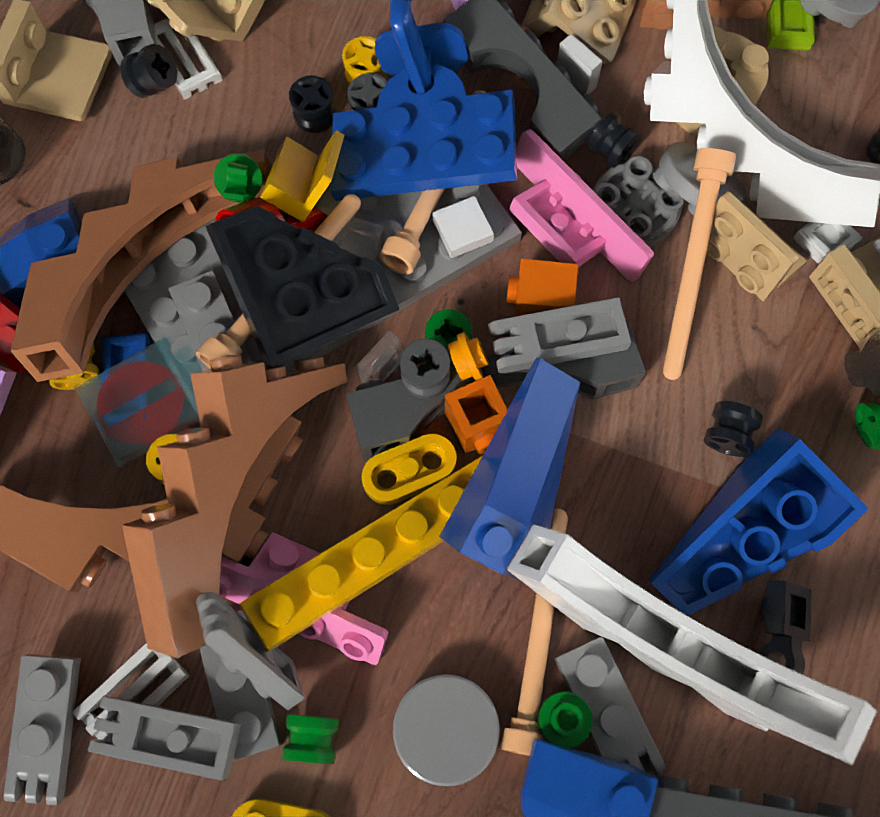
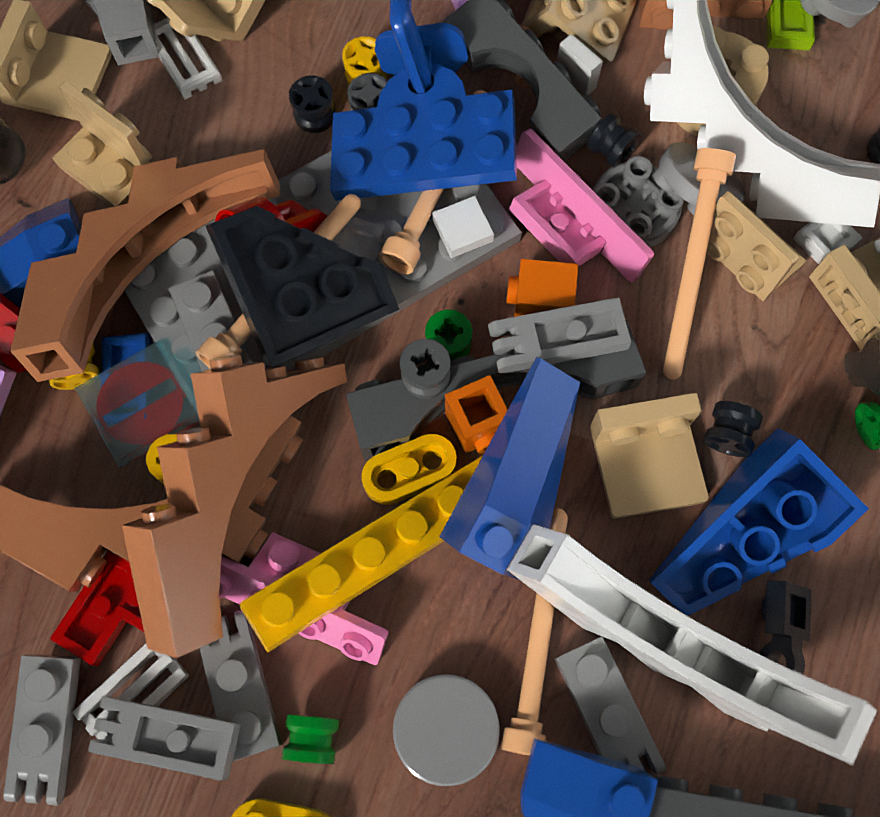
black wheel [120,43,178,98] -> none
light grey hinge [196,592,305,710] -> none
green plate [214,153,263,203] -> none
yellow panel [260,130,345,222] -> none
clear tile [357,331,403,383] -> none
light orange plate [447,332,489,381] -> none
green plate [538,692,592,748] -> none
none -> red plate [50,550,144,666]
none -> tan bracket [52,80,152,207]
none -> tan bracket [590,393,709,519]

